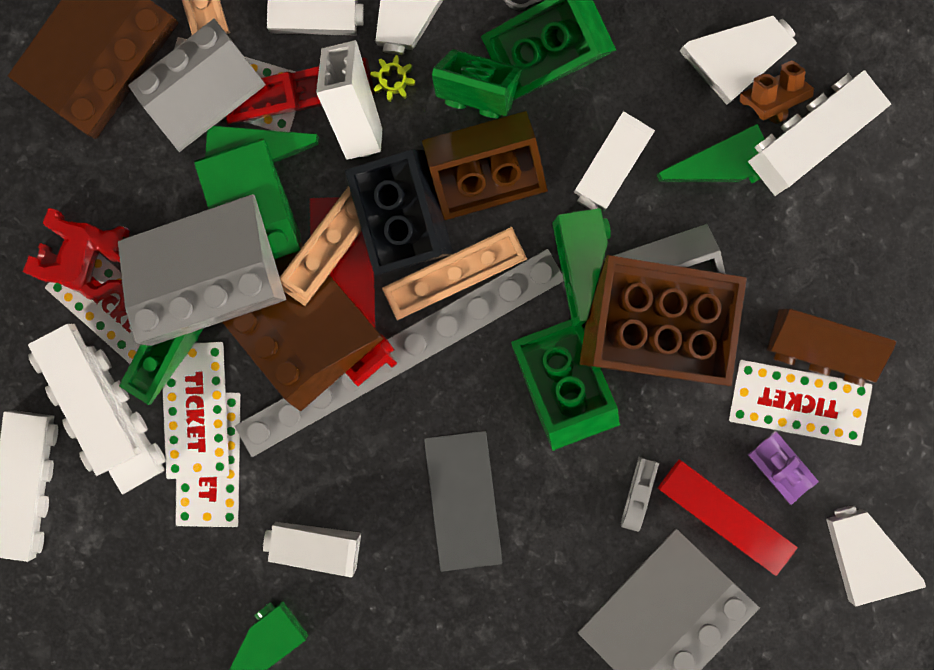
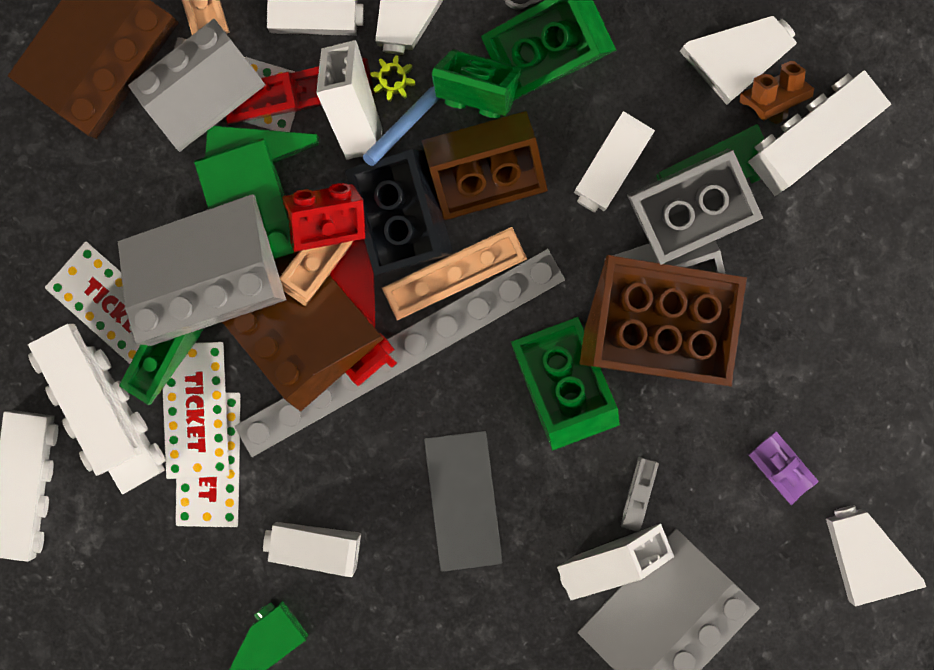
red animal [23,208,130,312] -> none
green slope [552,208,611,328] -> none
red slope [657,459,798,576] -> none
white sticker [729,360,872,446] -> none
reddish brown slope [766,308,897,387] -> none
none -> red bracket [283,183,365,252]
none -> medium blue bar [363,87,440,166]
none -> white slope [557,524,674,601]
none -> light grey slope [627,149,763,265]

